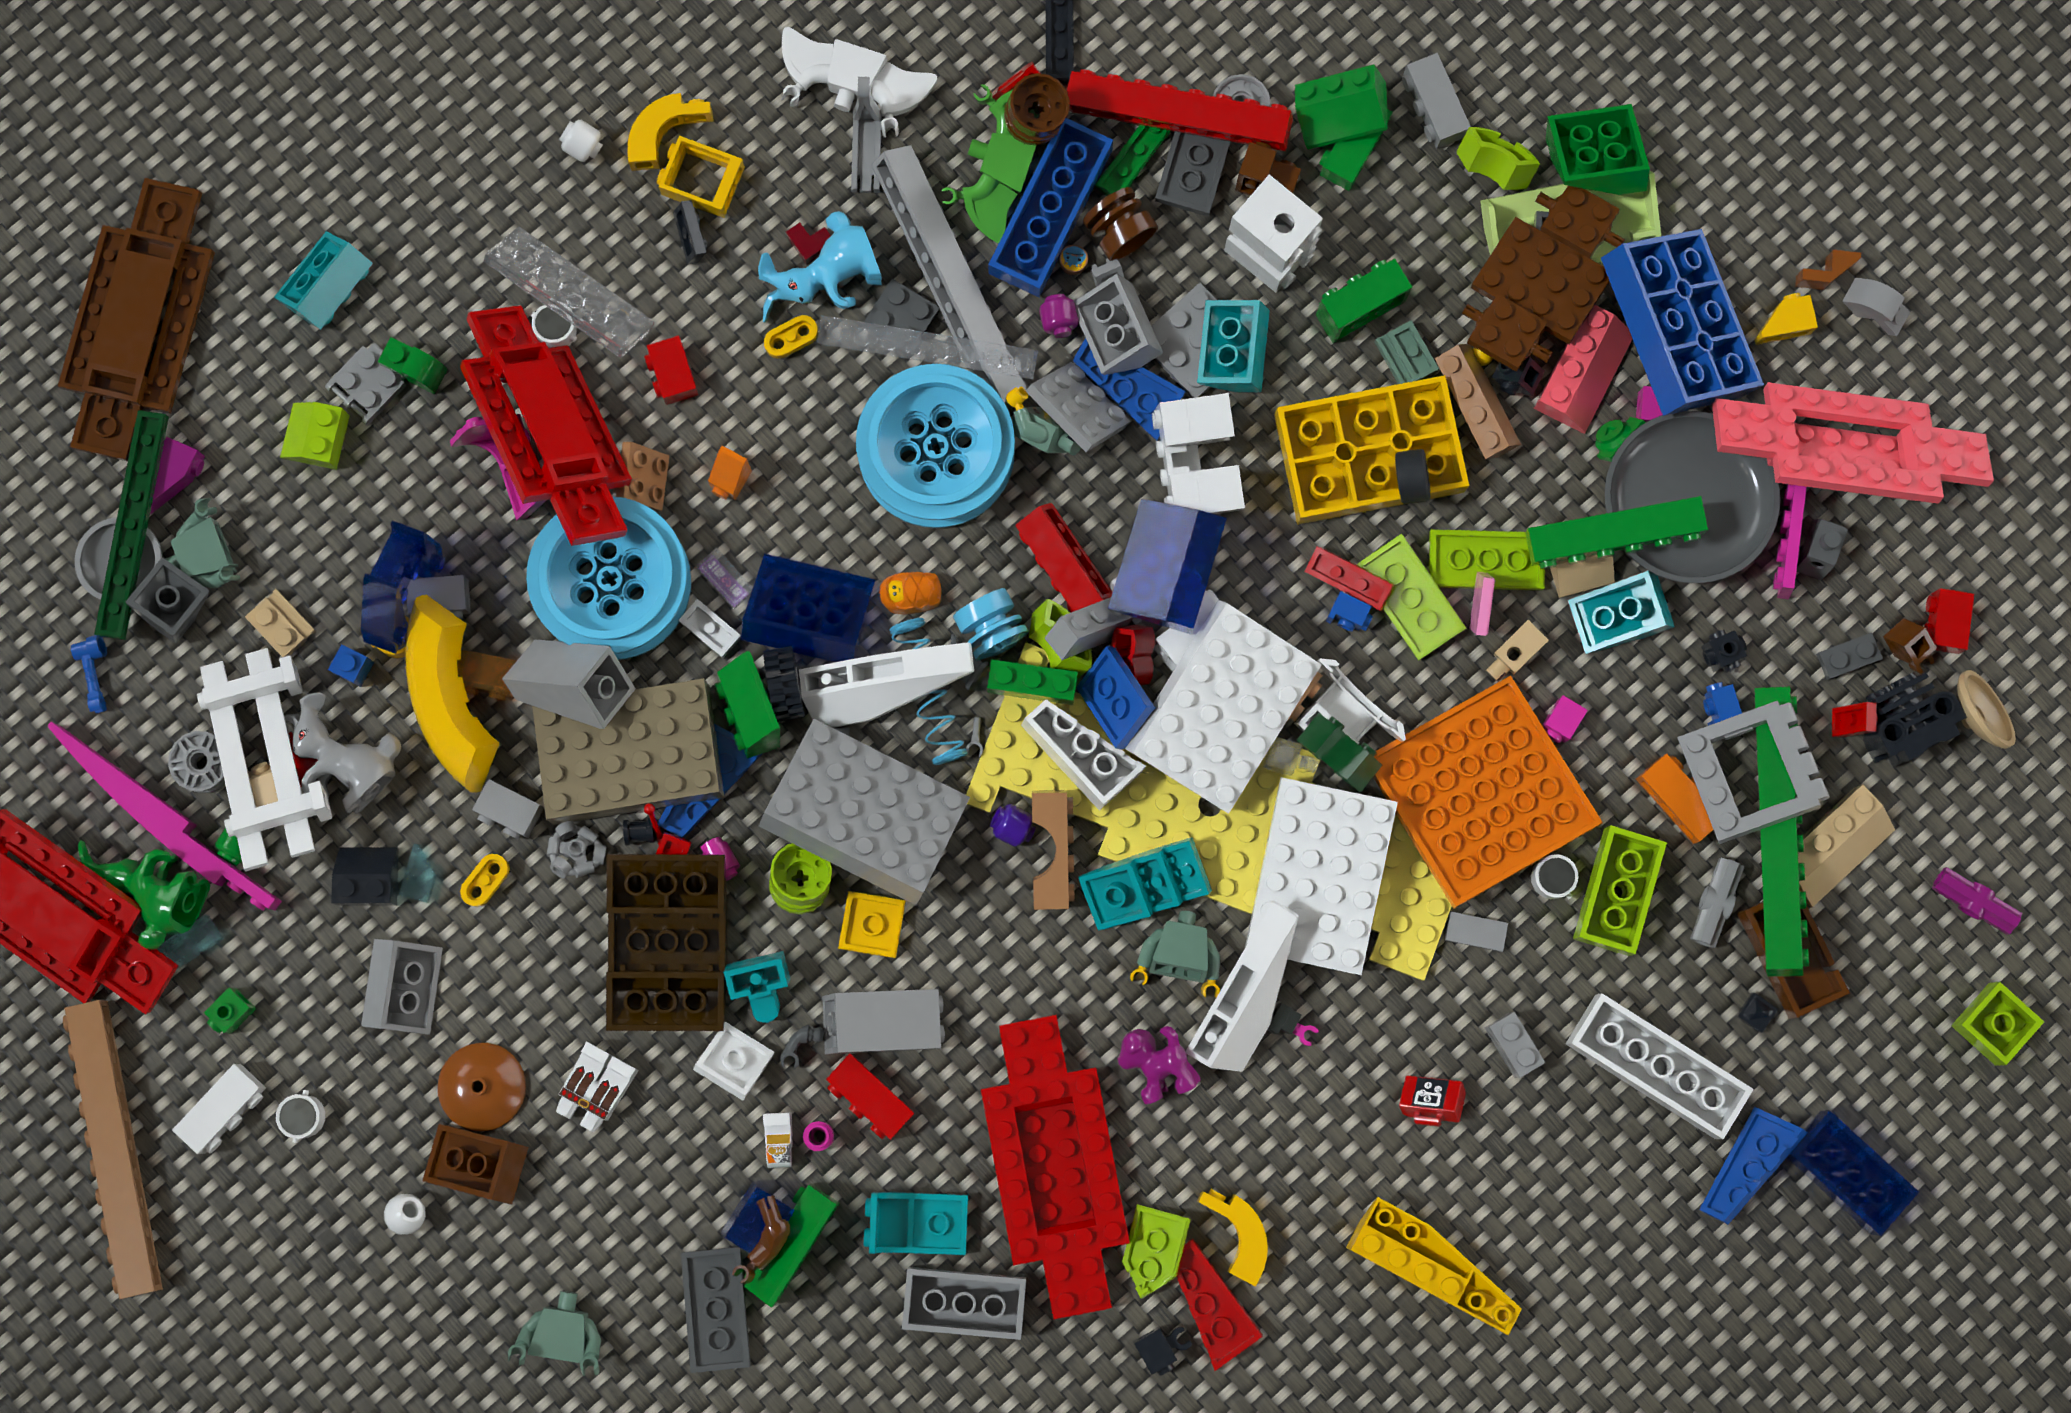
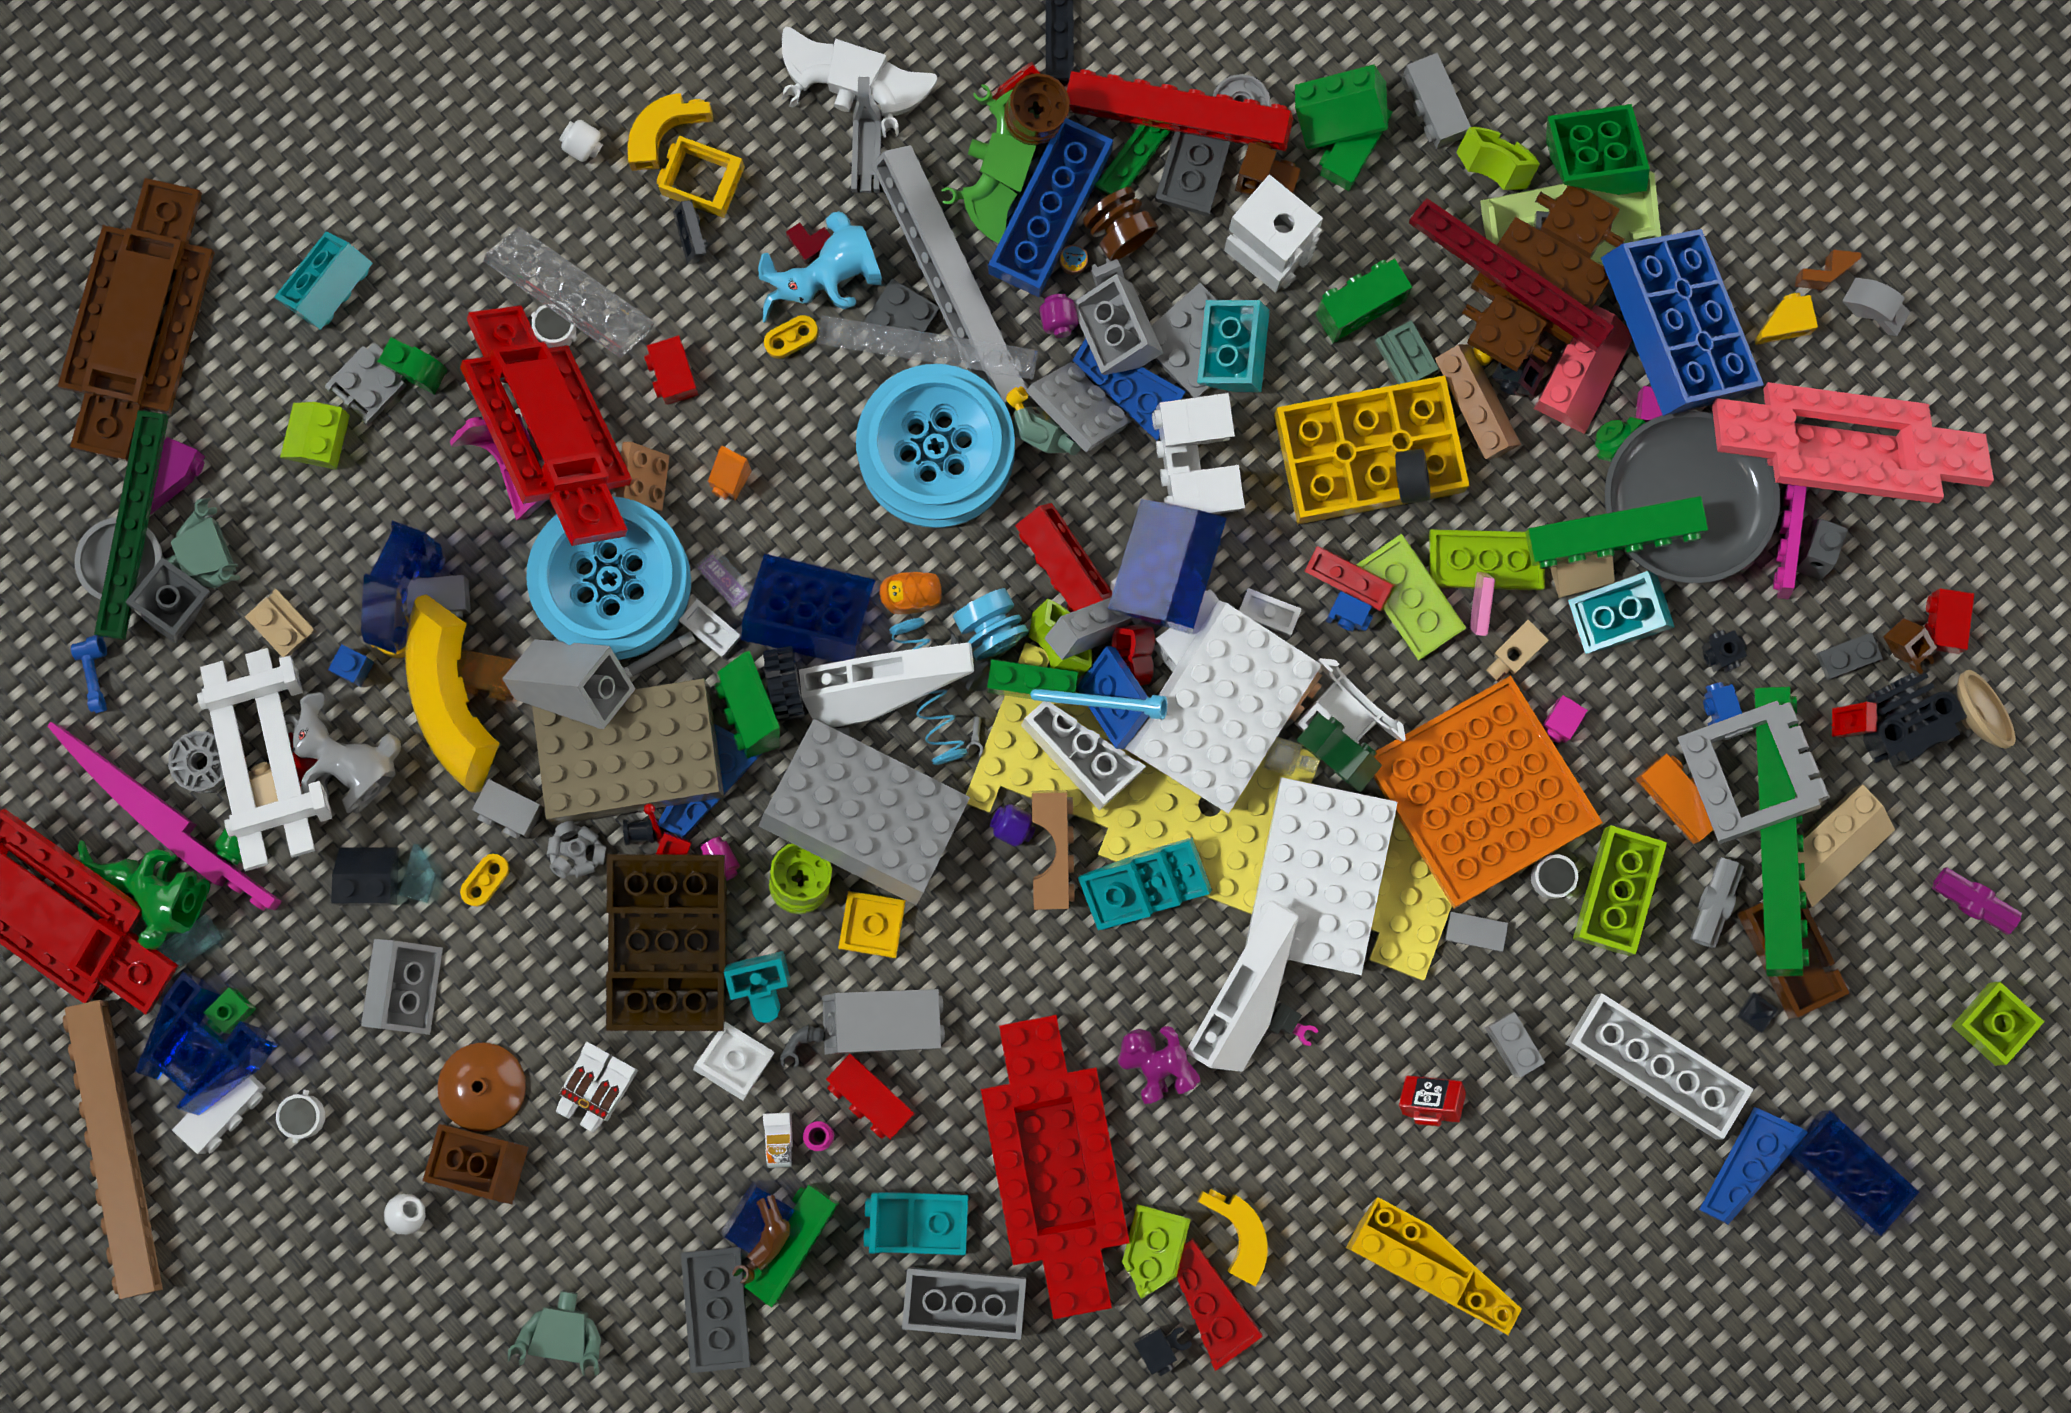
sand green torso [1130,911,1220,998] -> none
none -> clear blue wedge [136,972,278,1116]
none -> light grey bar [623,631,696,678]
none -> medium azure piece [1030,689,1168,720]
none -> white plate [1239,588,1301,637]
none -> dark red plate [1409,198,1615,352]

